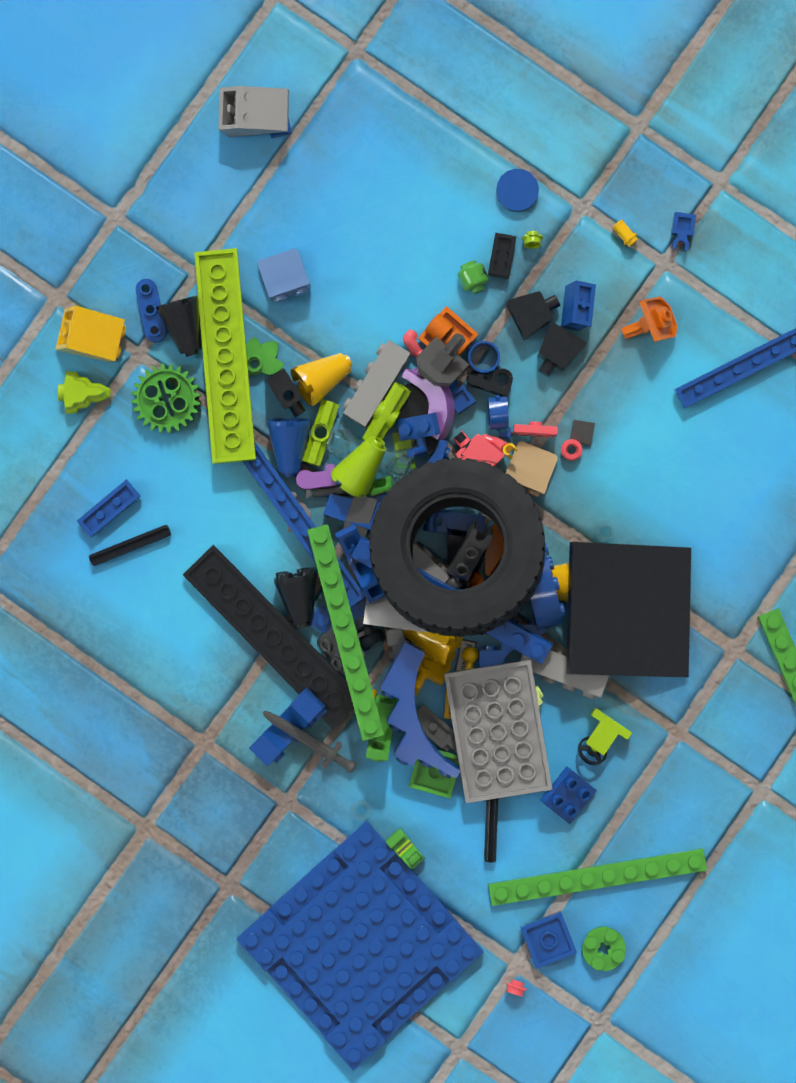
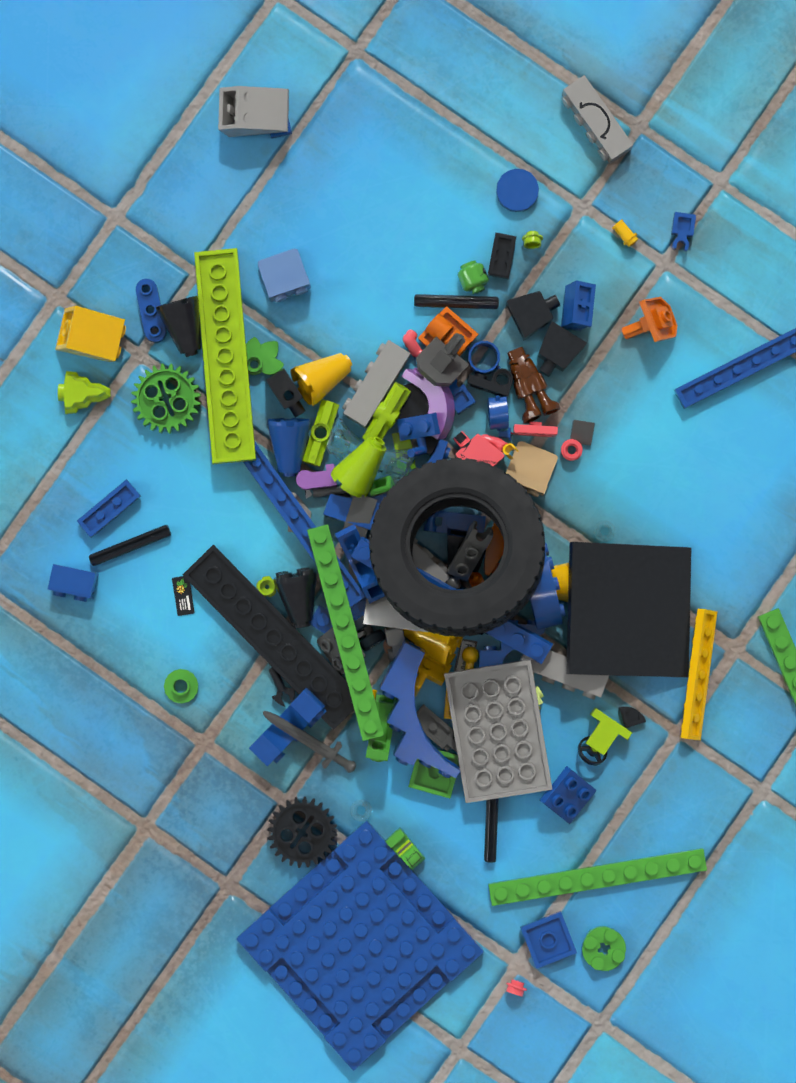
none -> blue hinge [48,564,99,602]
none -> bright green piece [164,669,198,704]
none -> black sticker [172,576,195,616]
none -> lime plate [256,576,276,597]
none -> black gear [267,796,338,868]
none -> black bar [269,667,295,707]
none -> black axle [414,294,499,309]
none -> reddish brown piece [507,347,561,424]
none -> light grey brick [561,75,633,164]
none -> black tile [618,706,646,728]
none -> yellow plate [681,608,718,740]

